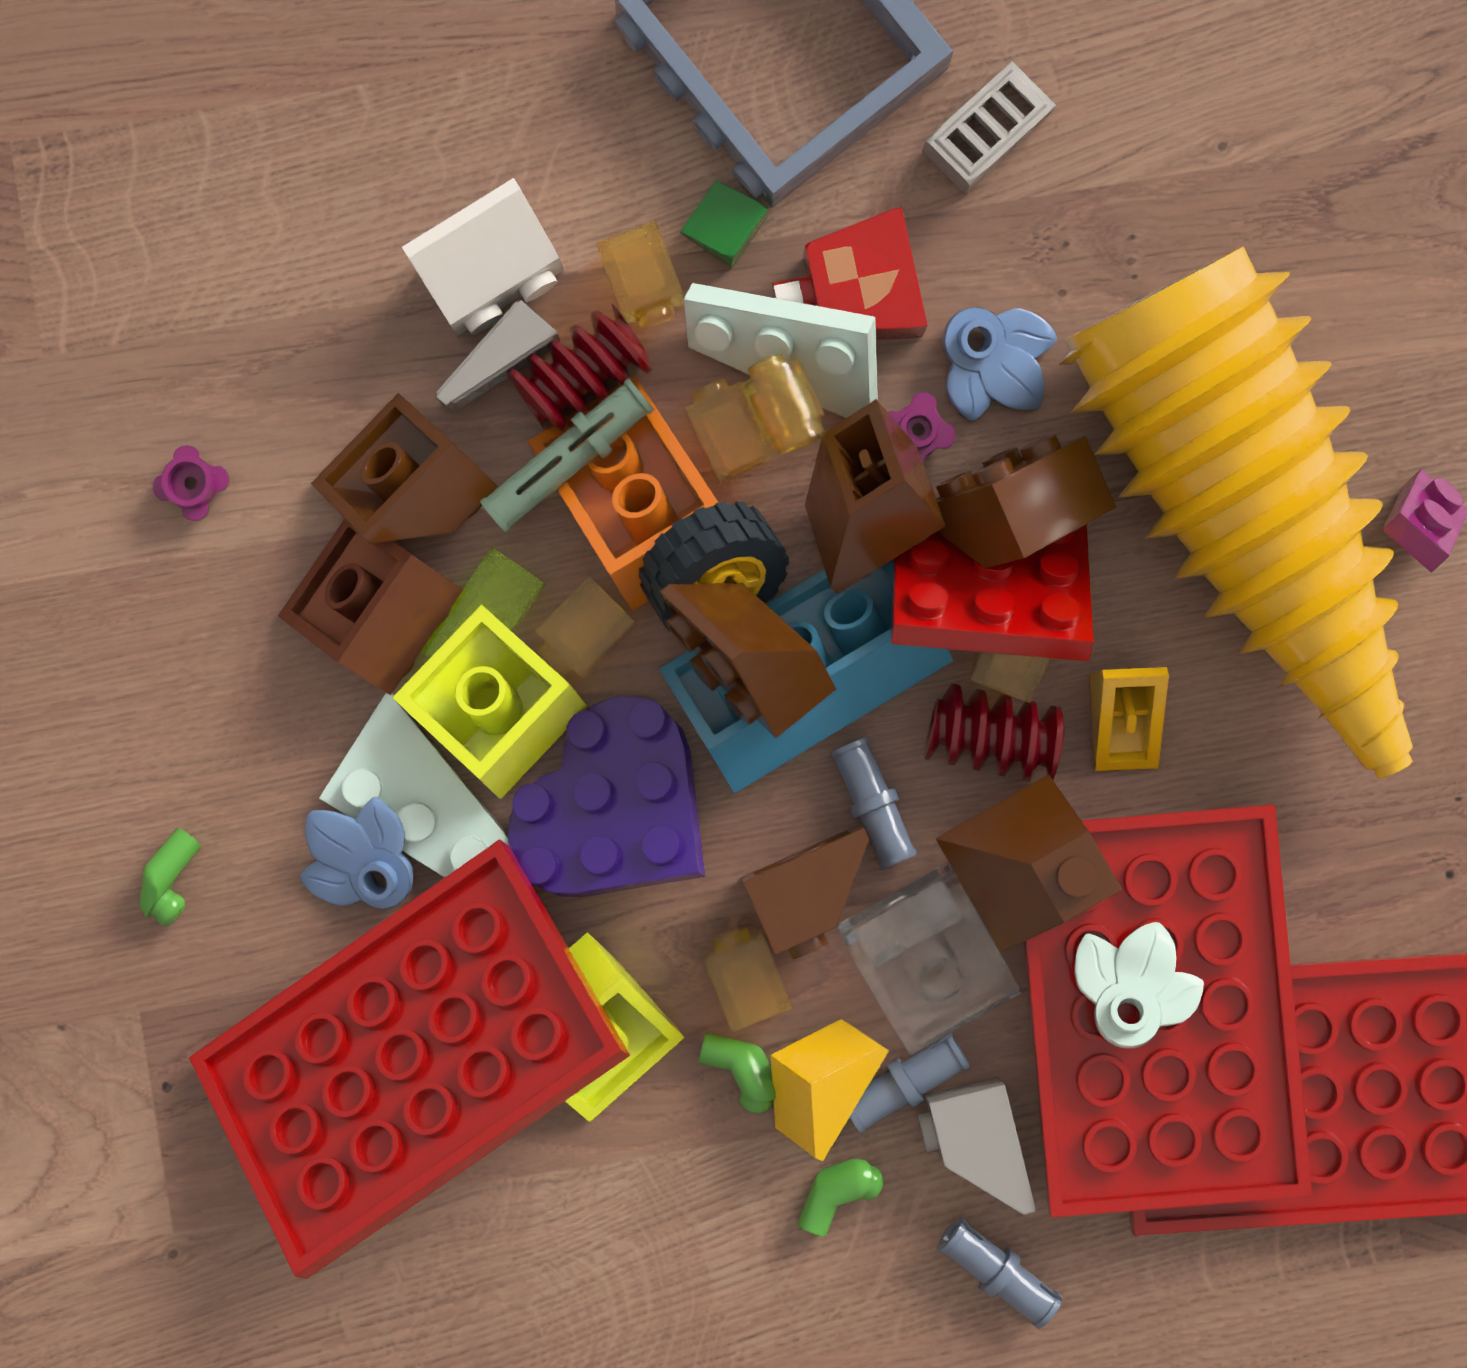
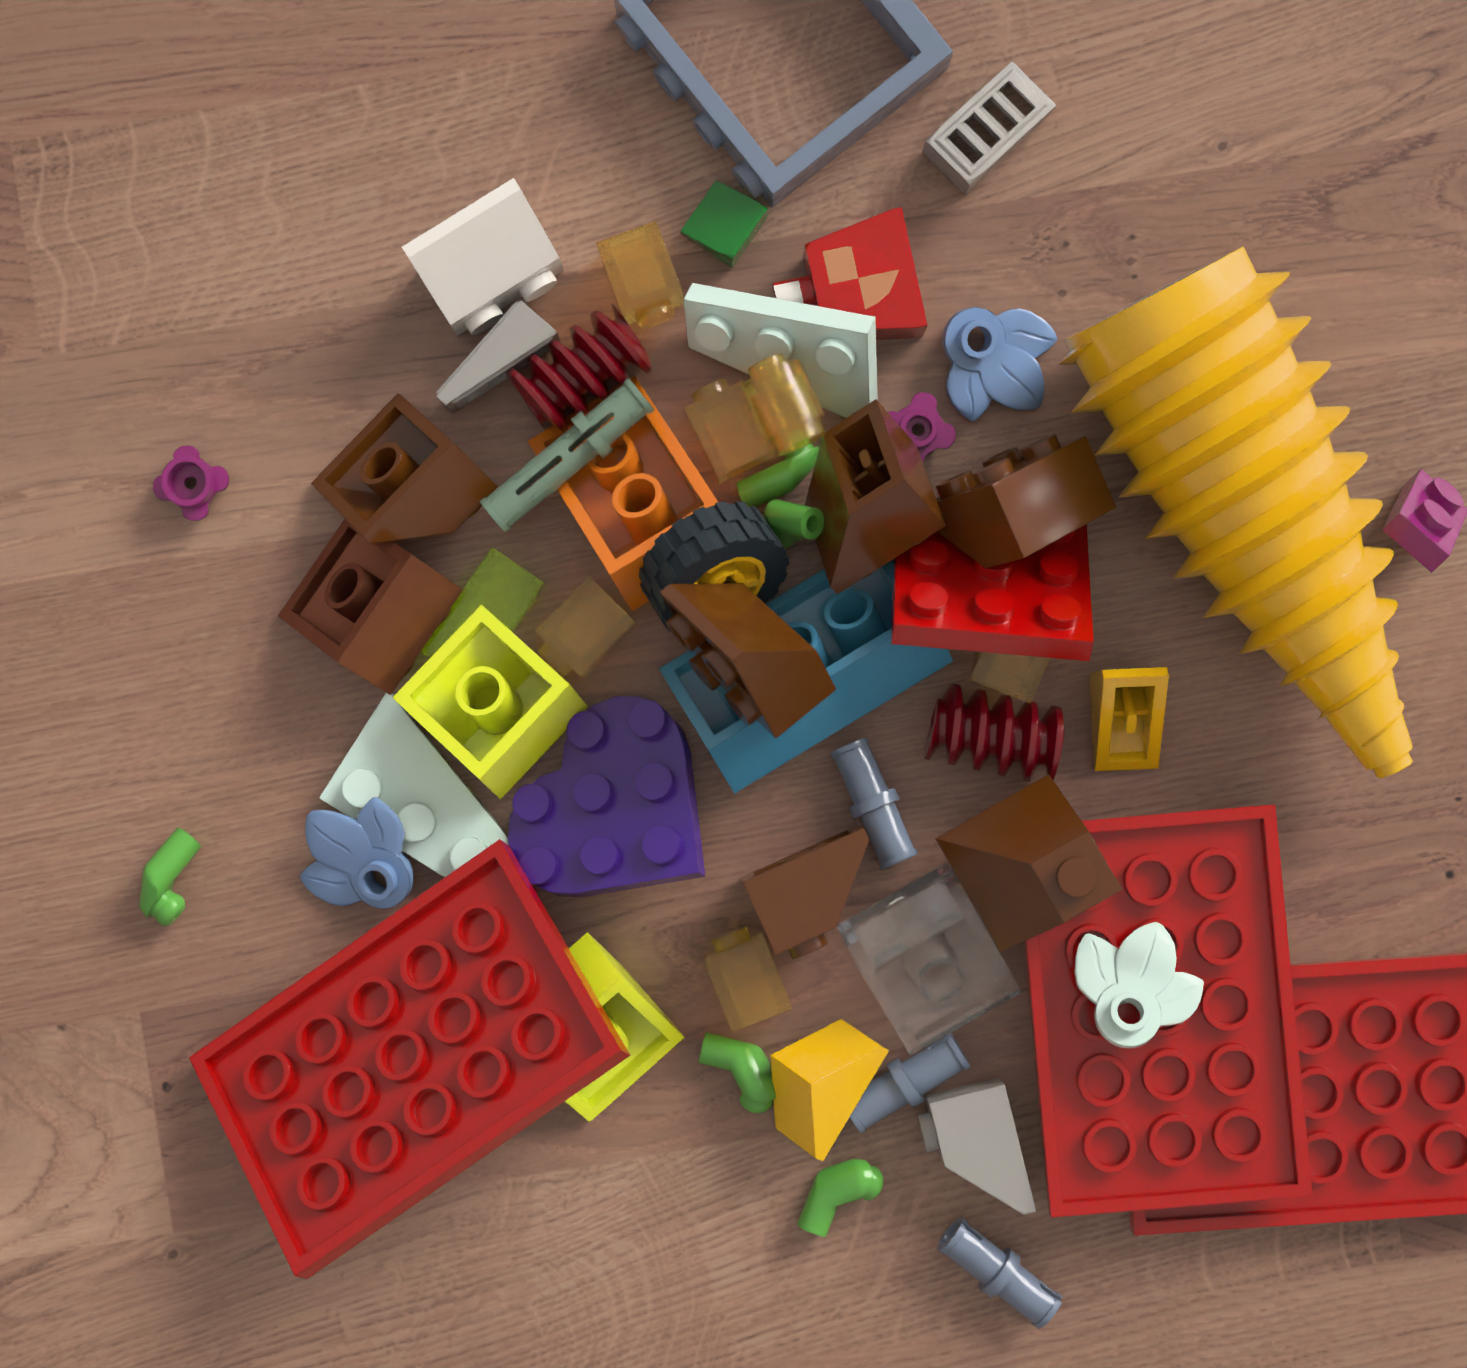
none -> bright green arm [737,429,819,508]
none -> bright green arm [763,499,824,549]

